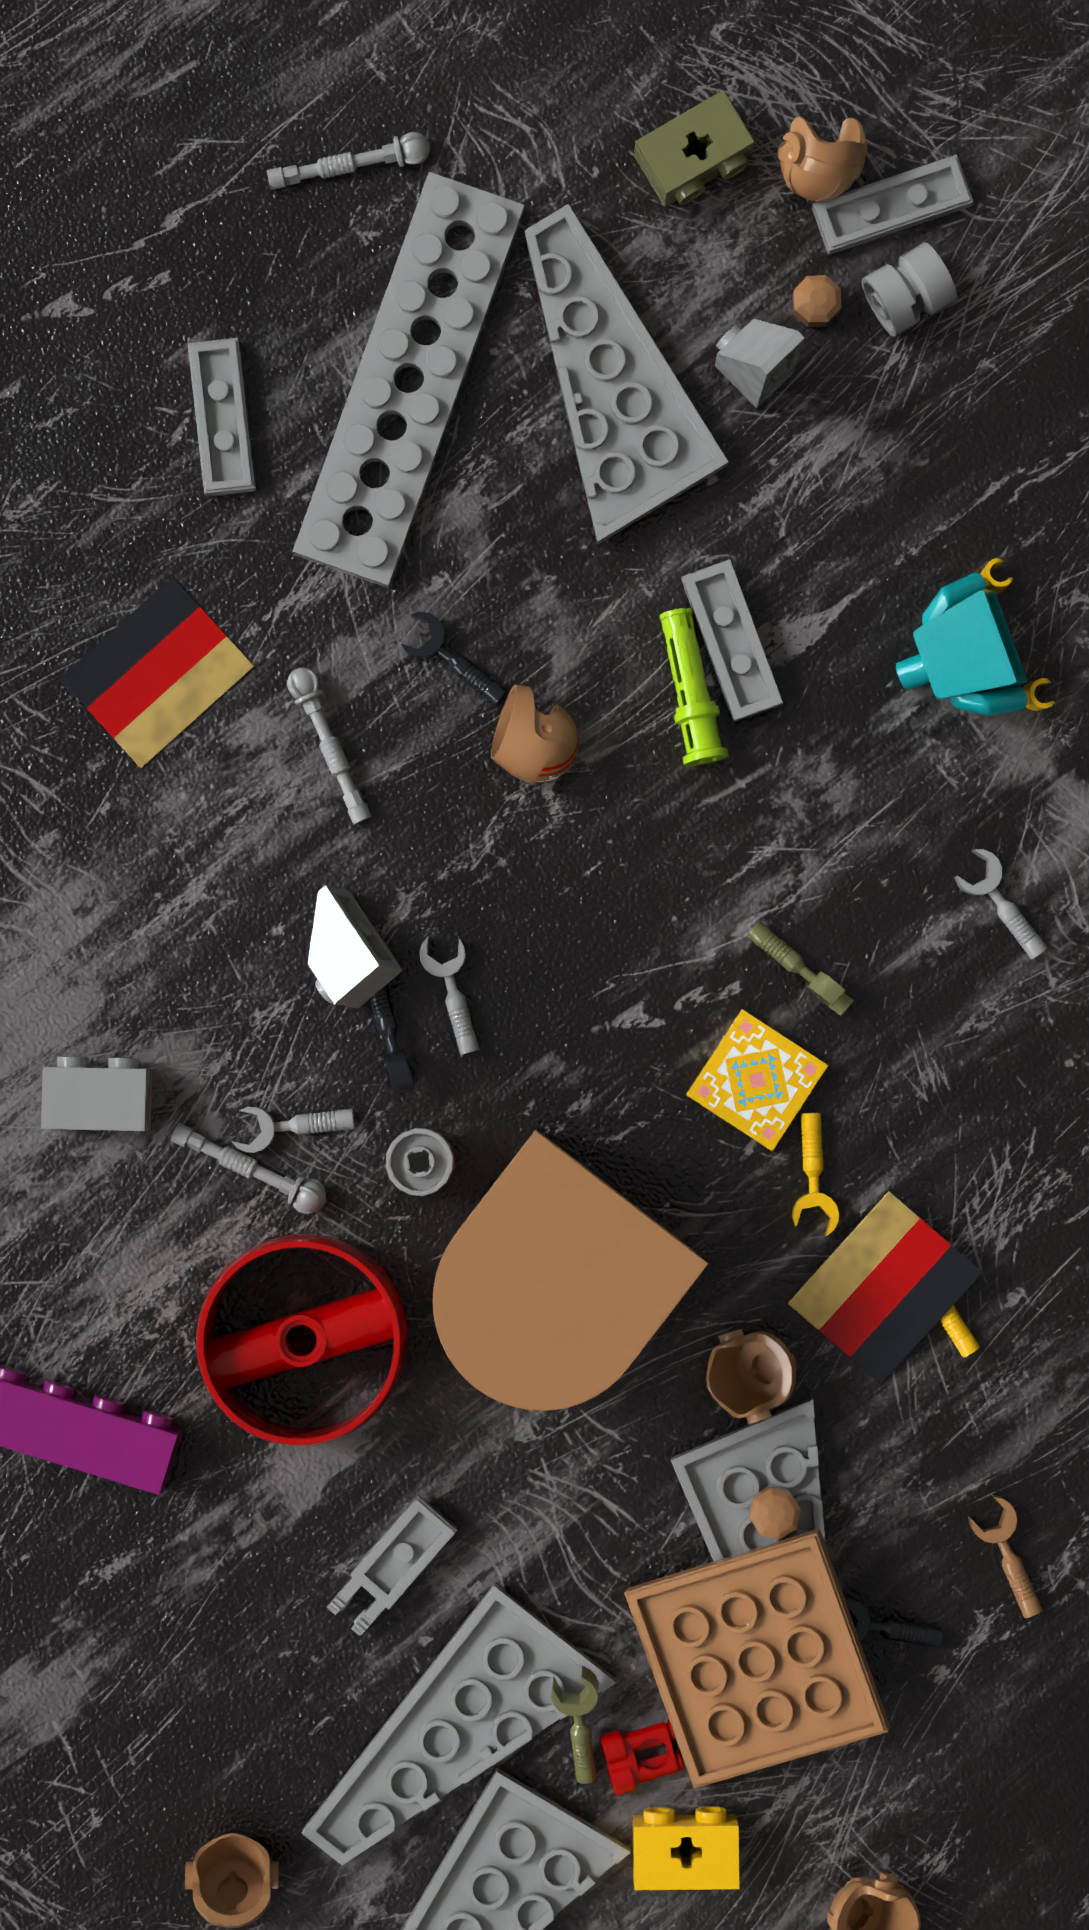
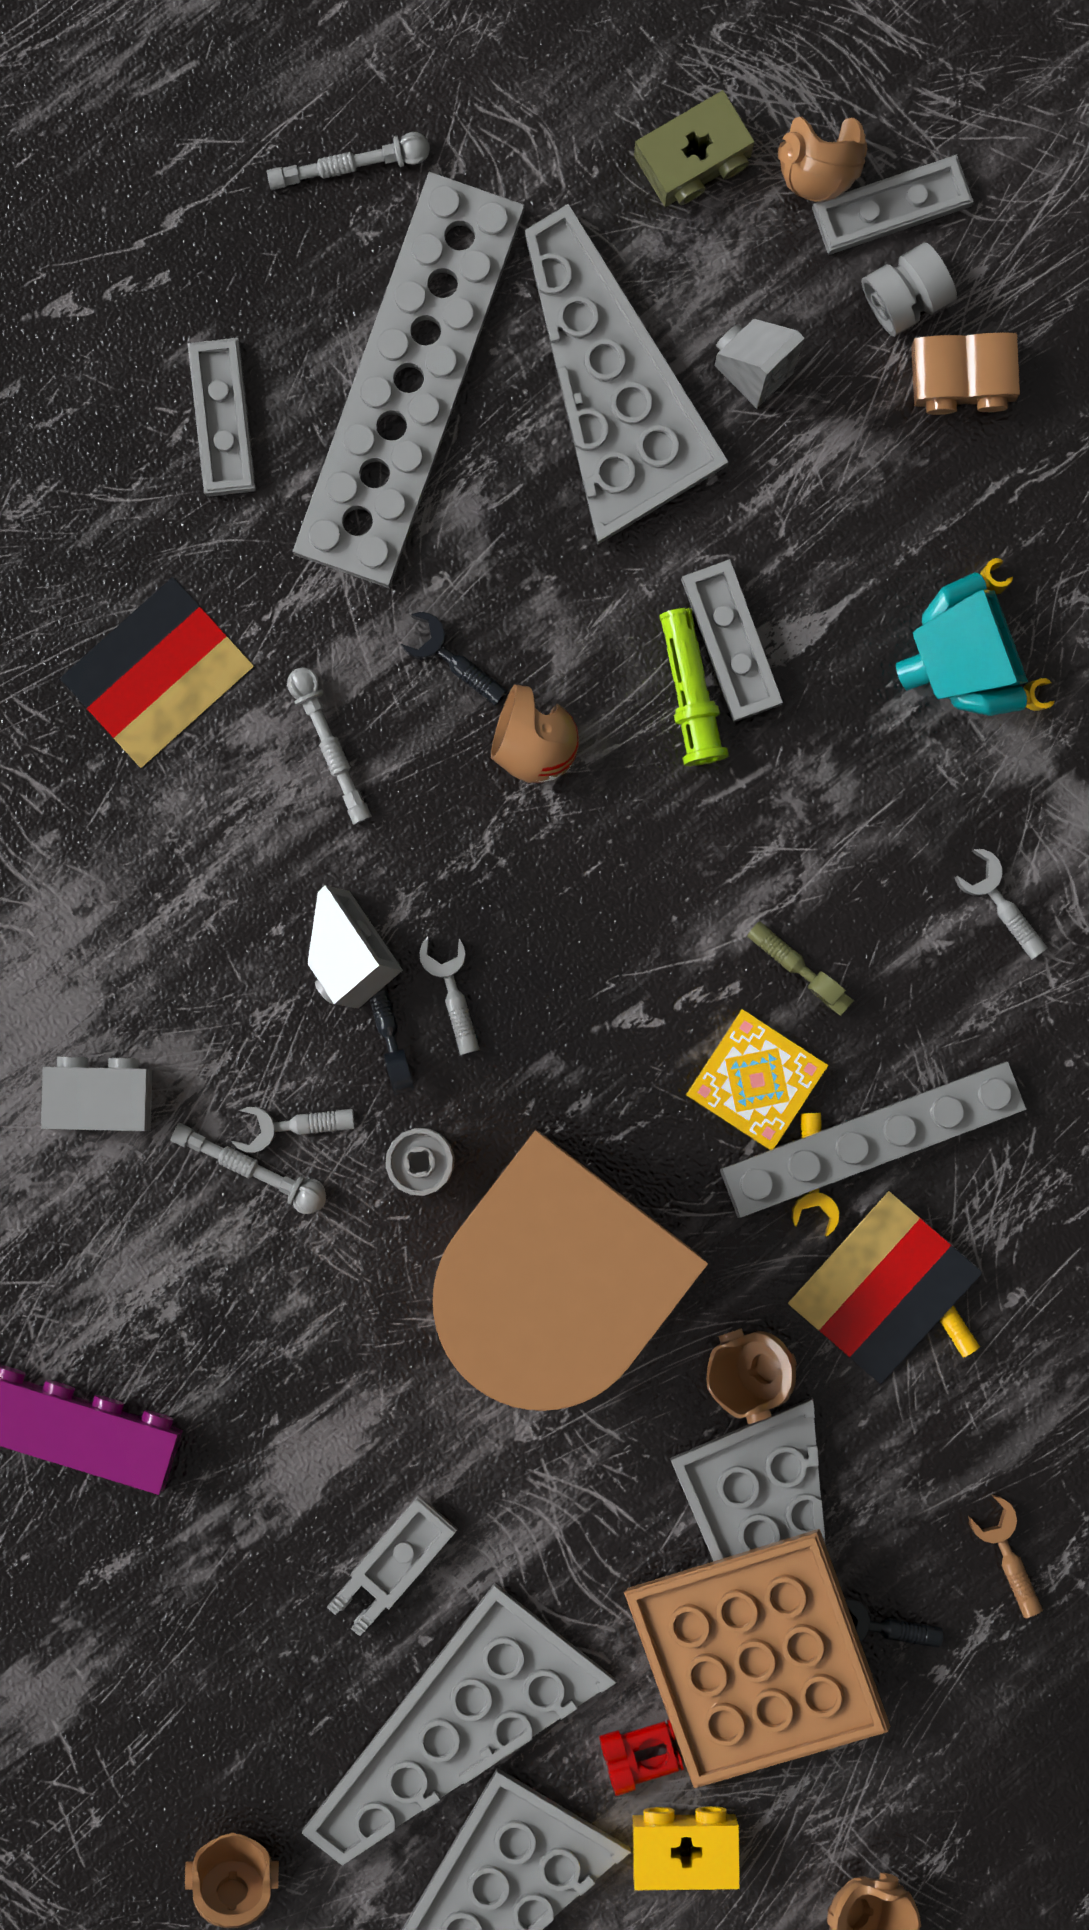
red cylinder [196,1234,408,1446] -> none
olive piece [551,1666,599,1784] -> none
medium nougat tile [748,1485,801,1539] -> none
medium nougat tile [792,275,842,327] -> none
none -> light grey plate [720,1062,1026,1218]
none -> medium nougat brick [911,333,1020,415]

